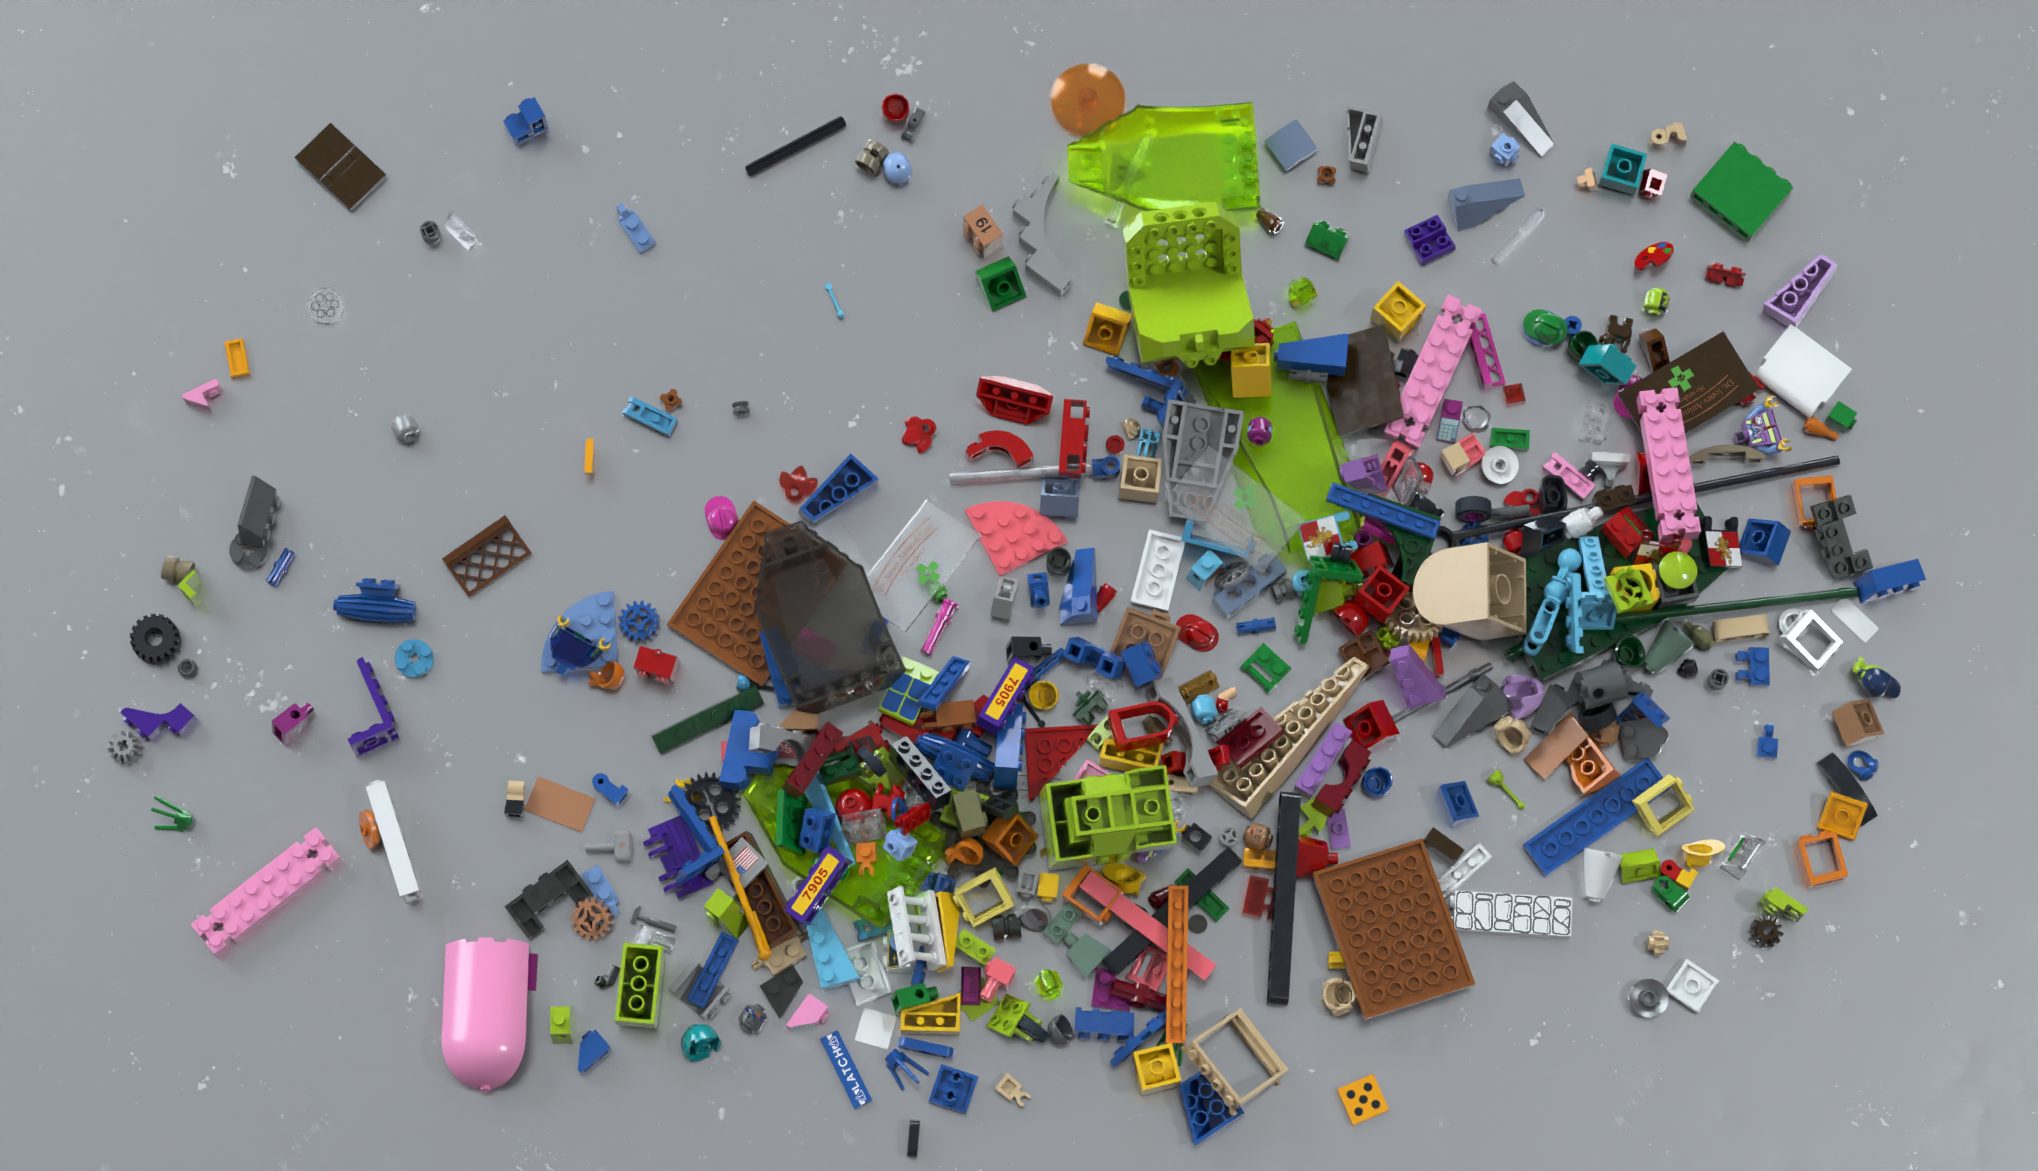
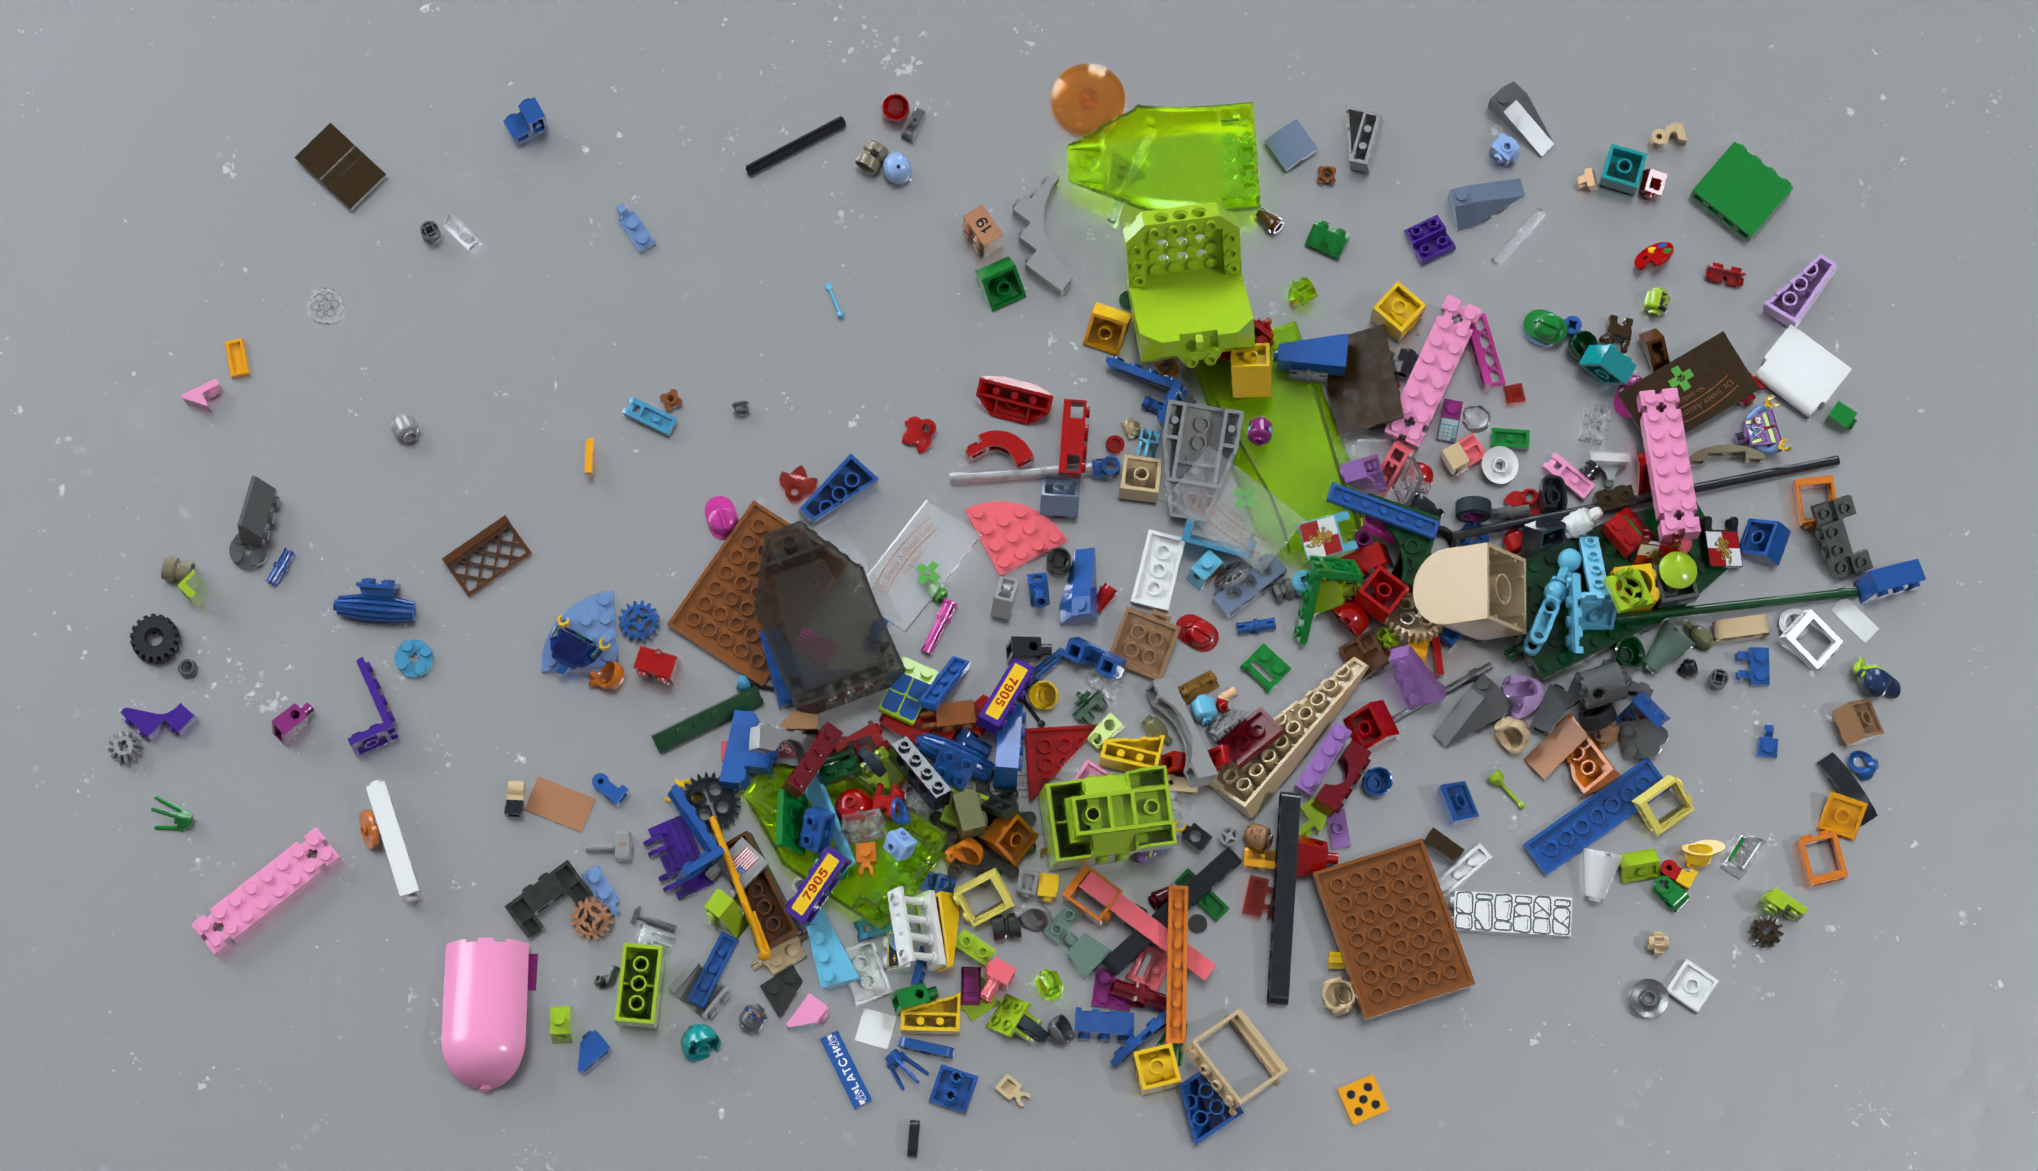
red hinge [894,802,930,836] -> none
yellow piece [1102,863,1146,896] -> none
red window [1108,701,1178,753] -> none
blue brick [1121,641,1162,687] -> none
black wheel [1330,542,1353,565] -> none
orange cone [1803,416,1839,441] -> none

